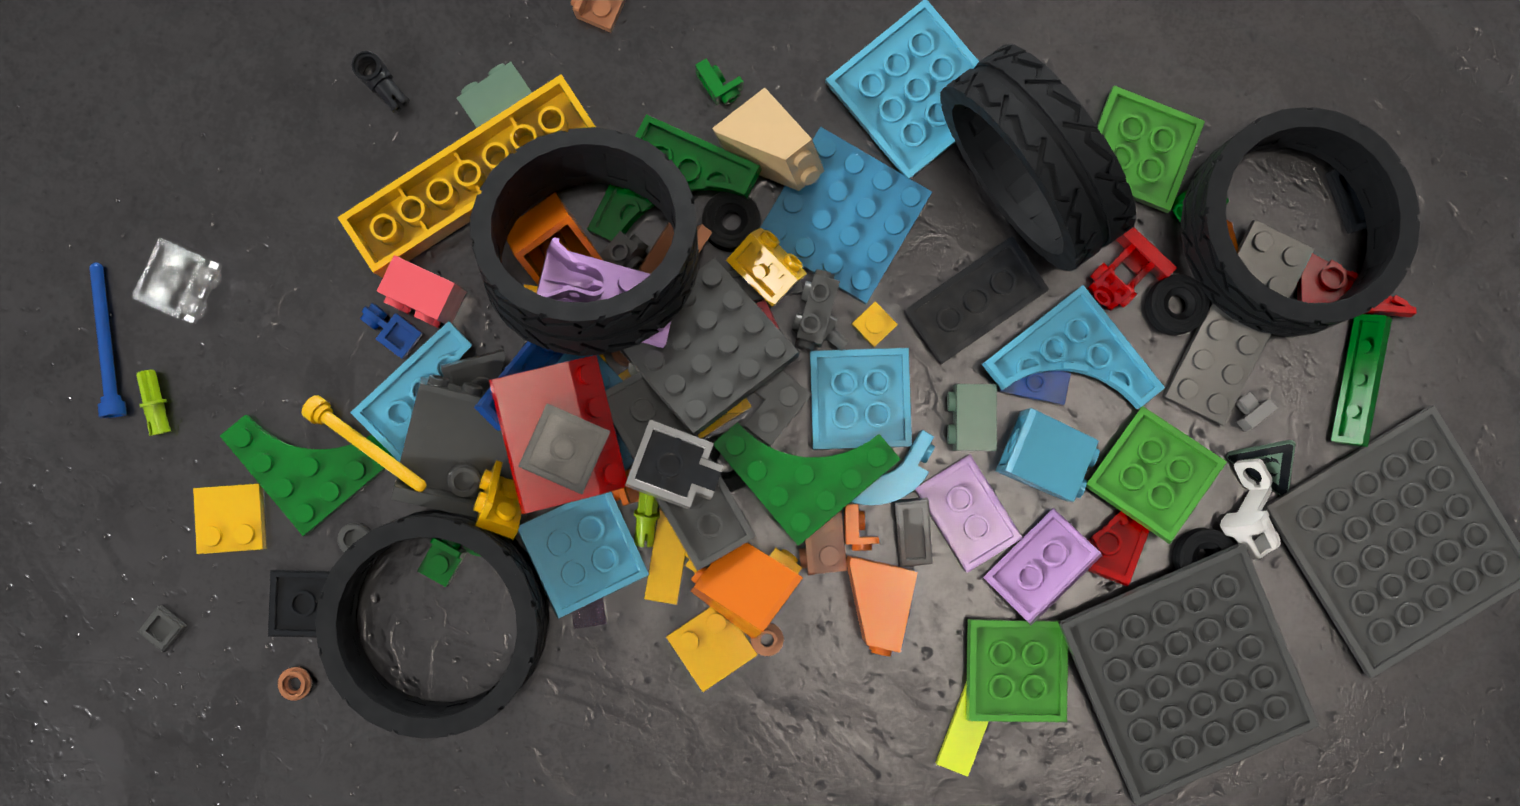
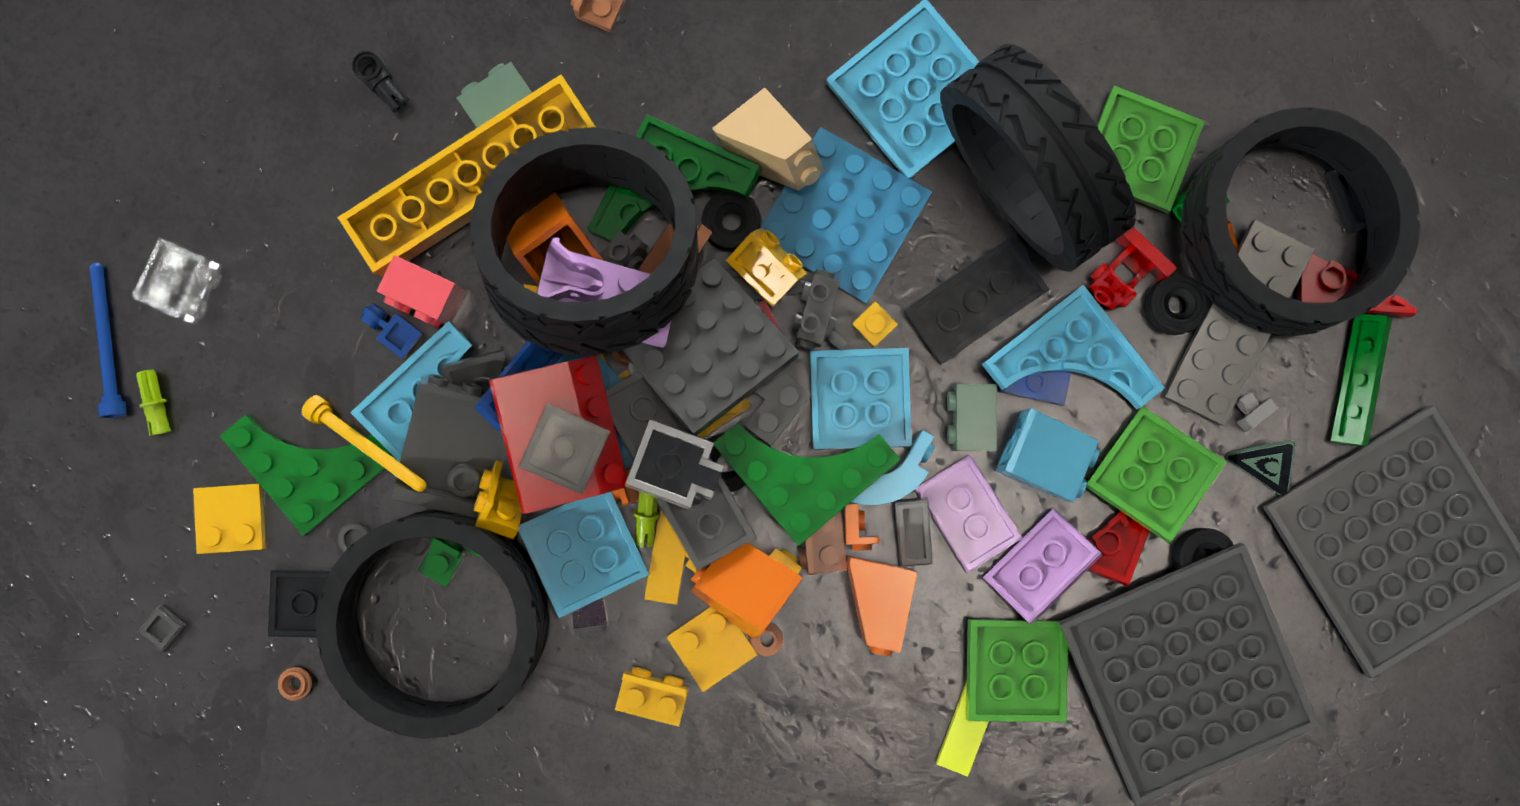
green bracket [695,58,744,106] -> none
white piece [1220,459,1281,559] -> none
none -> yellow bracket [615,667,689,727]

